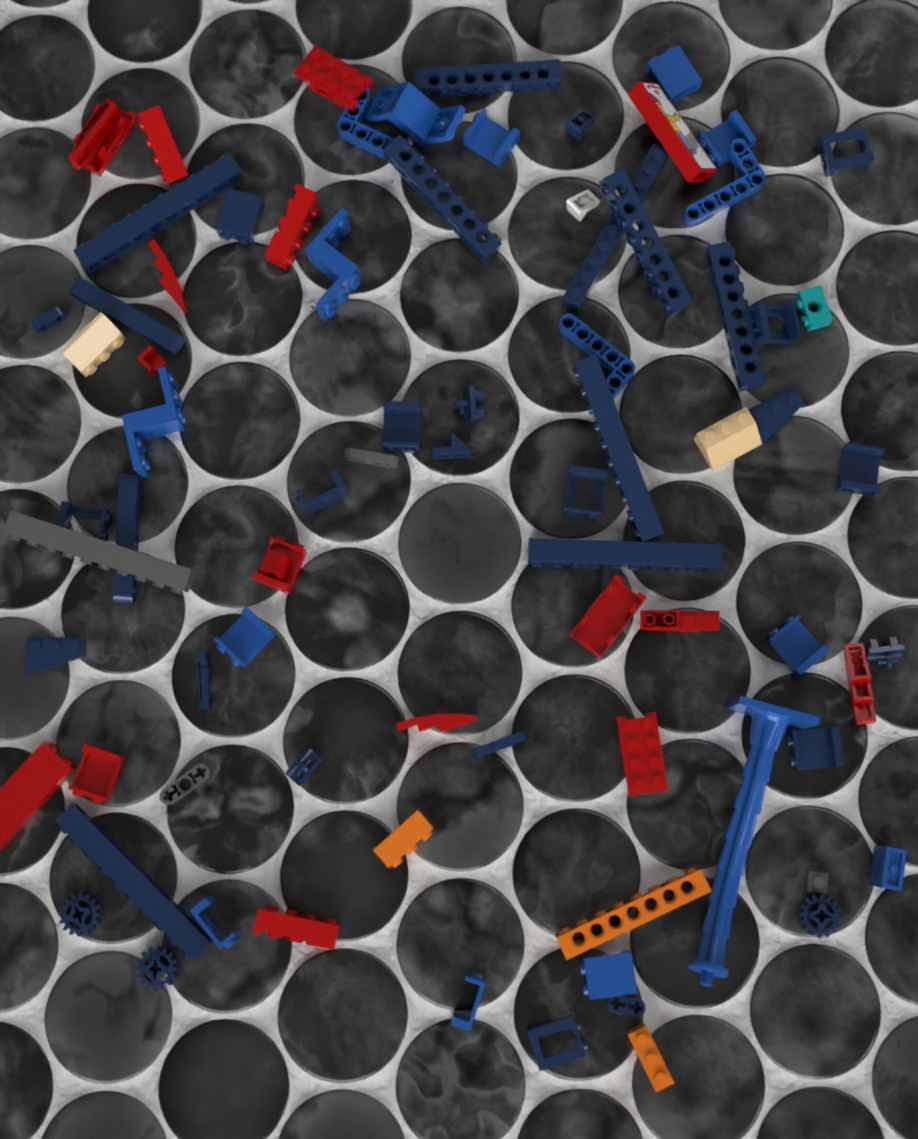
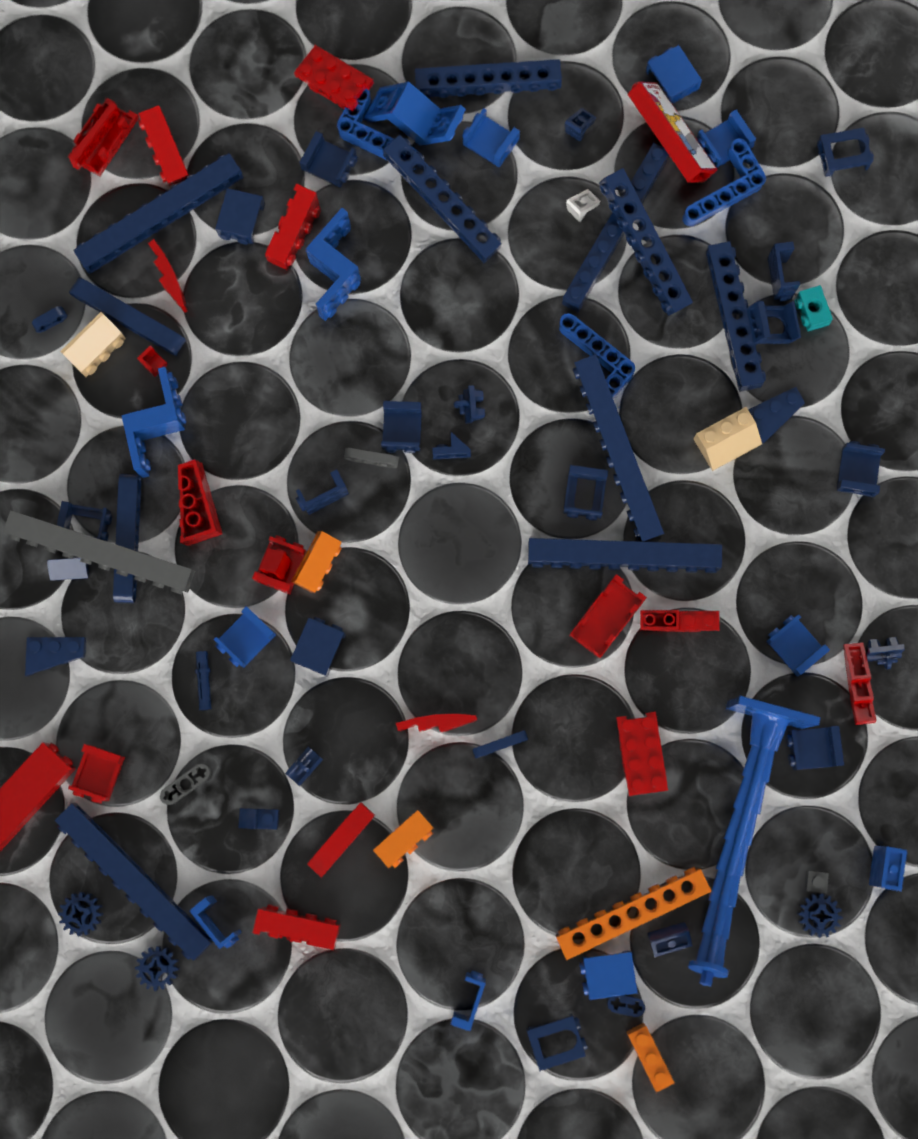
none -> slope [47,558,89,581]
none -> red wedge [178,459,223,546]
none -> dark blue slope [239,808,279,830]
none -> dark blue panel [290,617,346,677]
none -> orange brick [291,531,342,593]
none -> dark blue panel [300,131,358,188]
none -> red slope [307,802,375,878]
none -> dark blue slope [648,922,693,957]
none -> dark blue panel [768,242,800,301]

